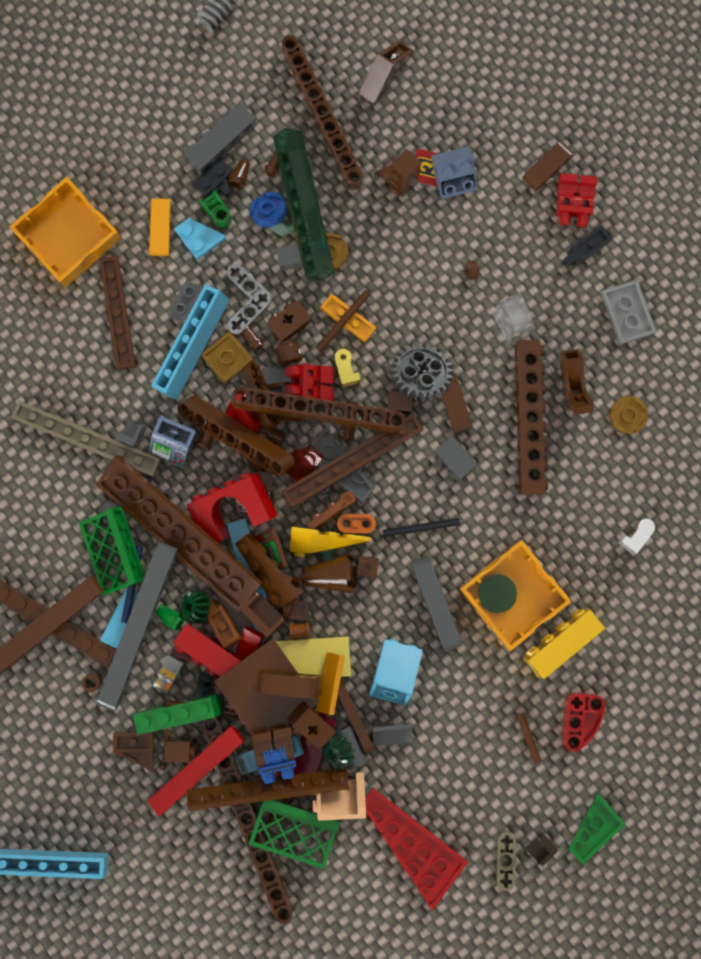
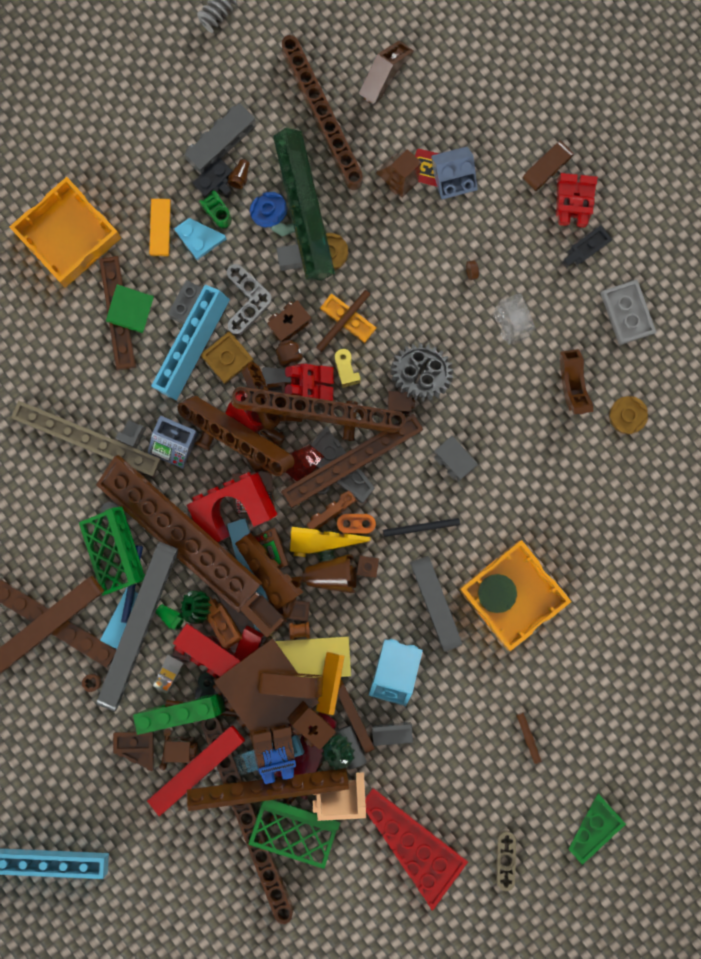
reddish brown pin [240,326,264,351] -> none
reddish brown pin [264,151,285,177] -> none
reddish brown tile [441,373,473,434] -> none
reddish brown brick [515,340,548,495] -> none
yellow brick [523,609,606,679] -> none
dark brown panel [526,832,559,867] -> none
red beam [562,692,606,752] -> none
white leg [618,519,655,554] -> none
none -> green tile [106,284,154,333]

